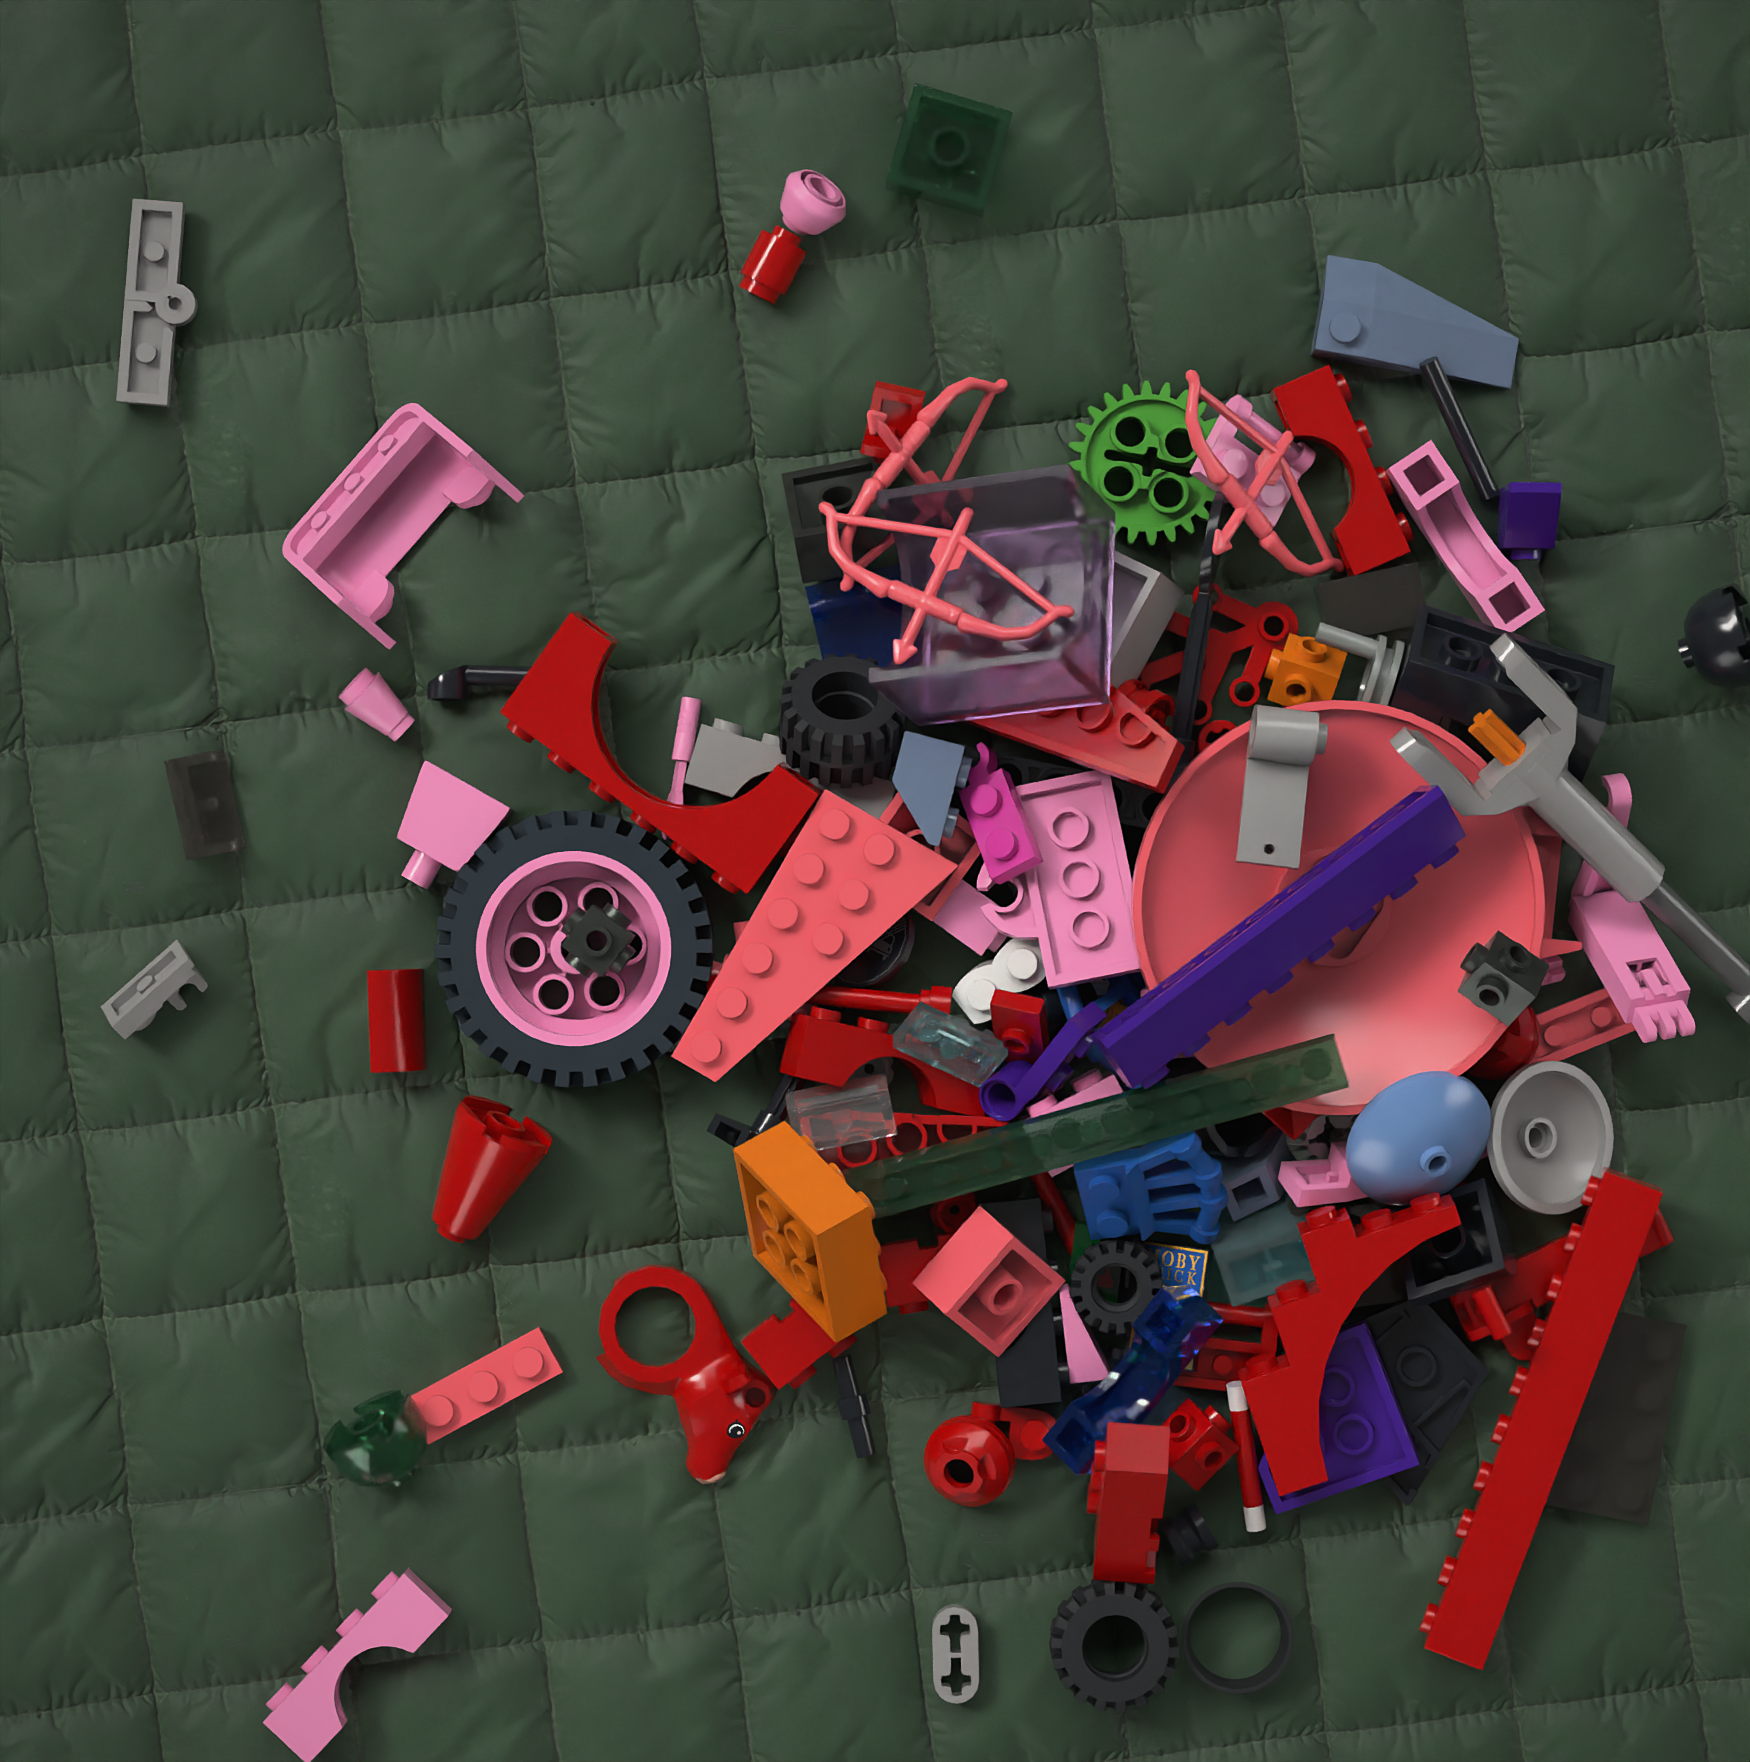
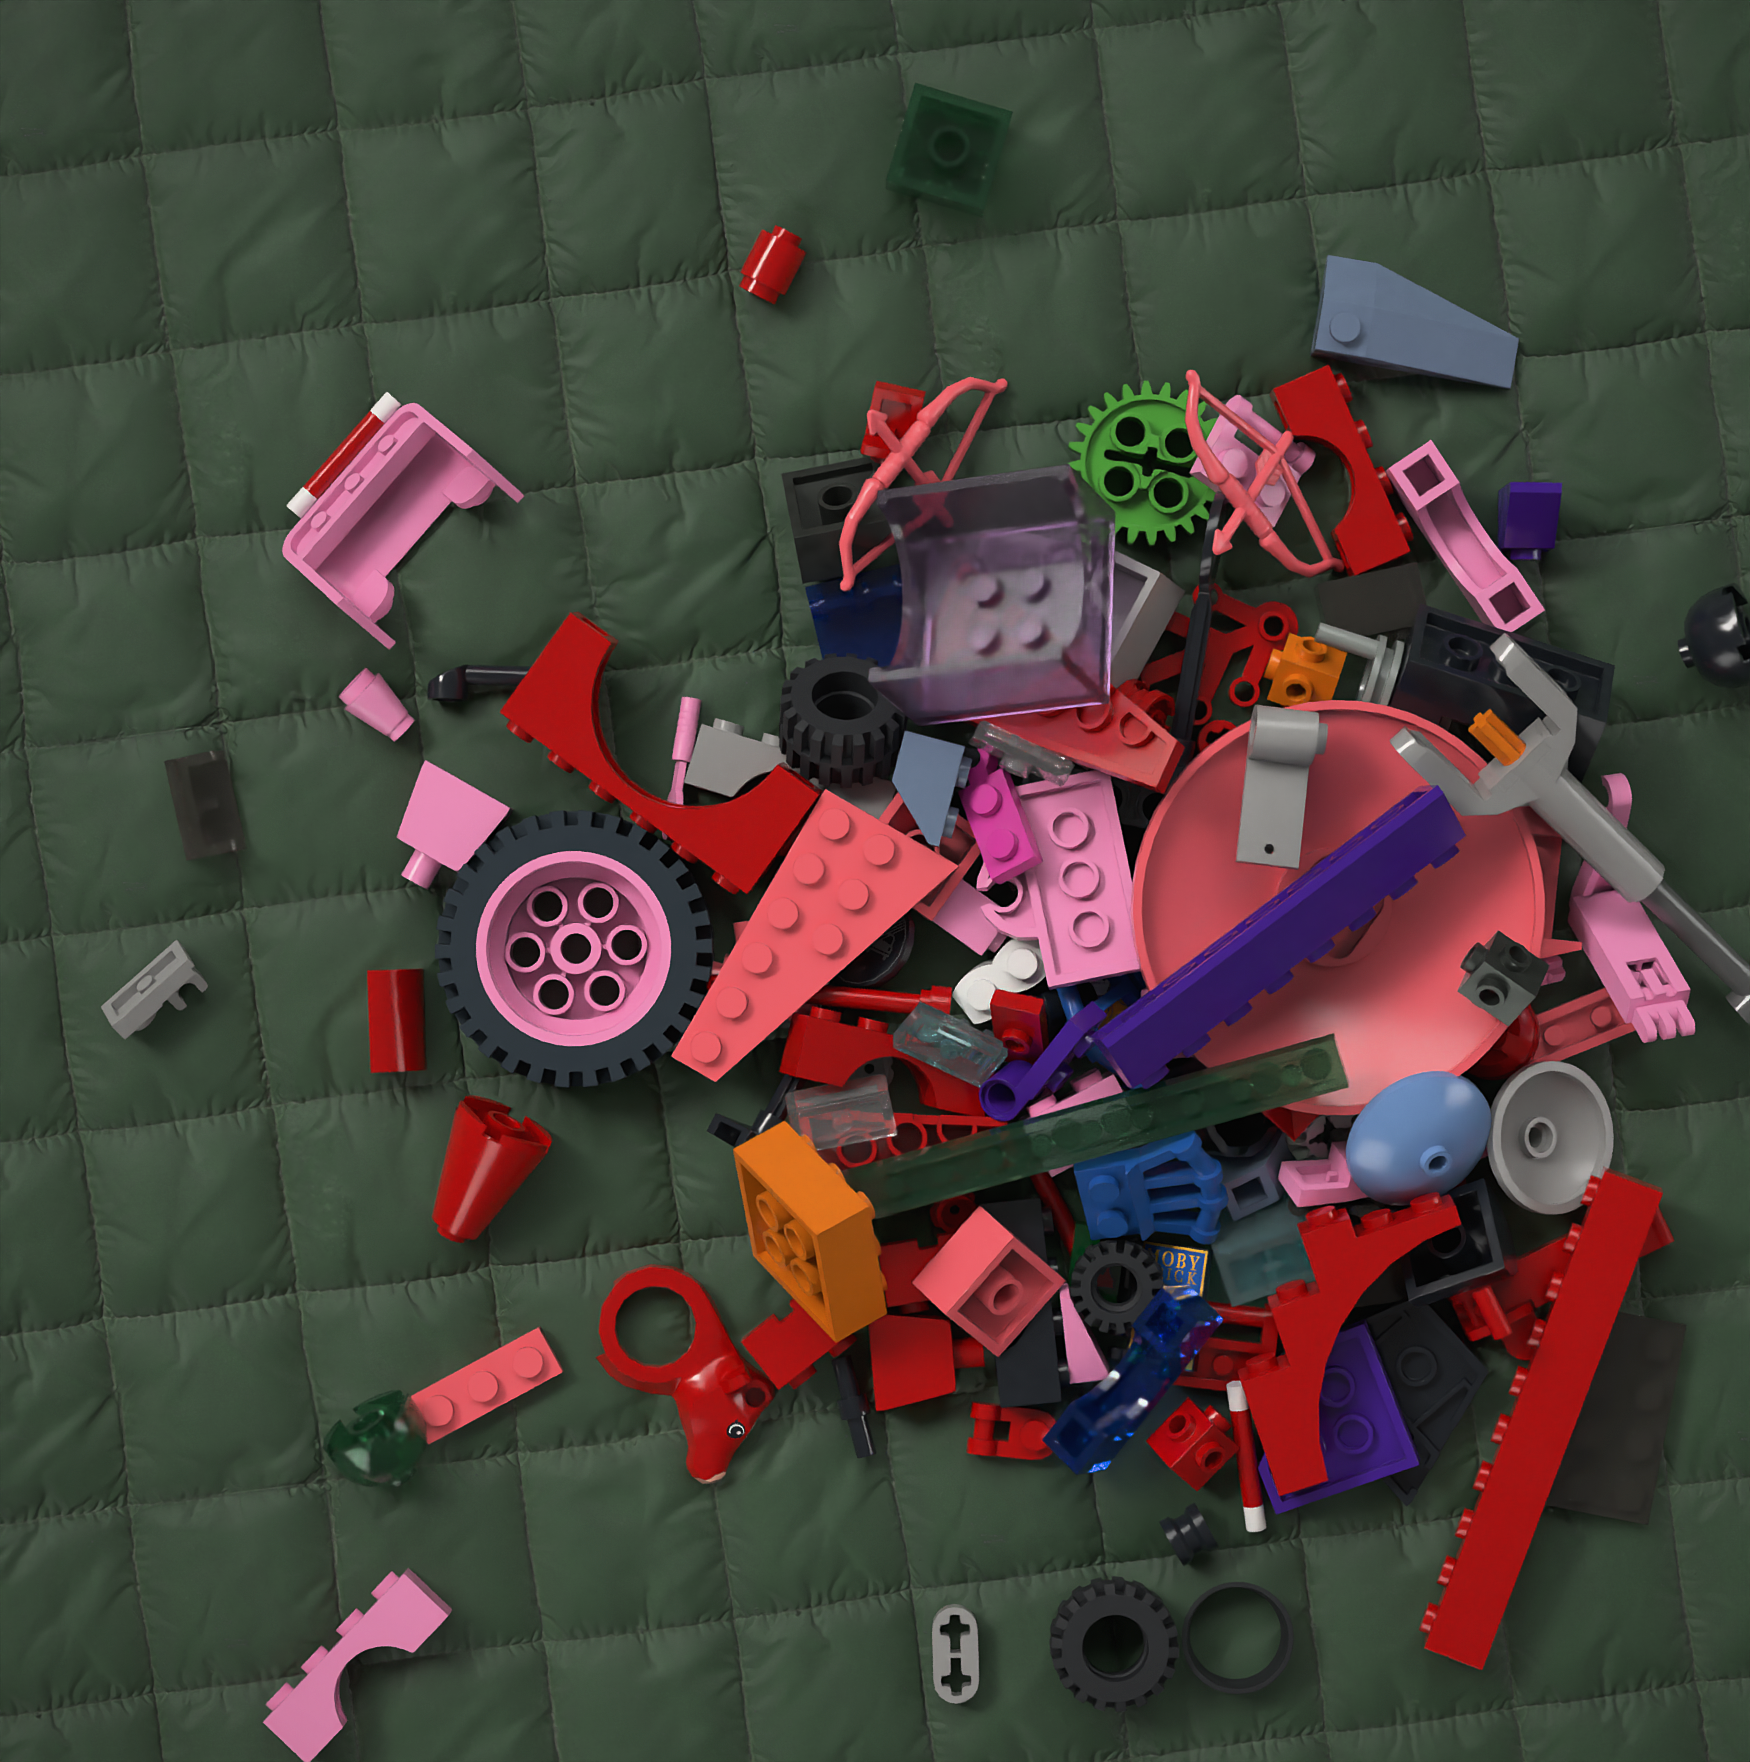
light grey hinge [116,199,198,407] -> none
pearl dark grey brick [561,903,636,978] -> none
bright pink cone [780,169,846,236] -> none
coral piece [818,501,1075,665] -> none
red piece [923,1415,1016,1507] -> none
red wedge [1086,1422,1170,1584] -> none
black bar [1419,356,1499,501] -> none
none -> red bar [286,392,402,518]
none -> red torso [868,1311,985,1411]
none -> clear plate [968,720,1074,787]

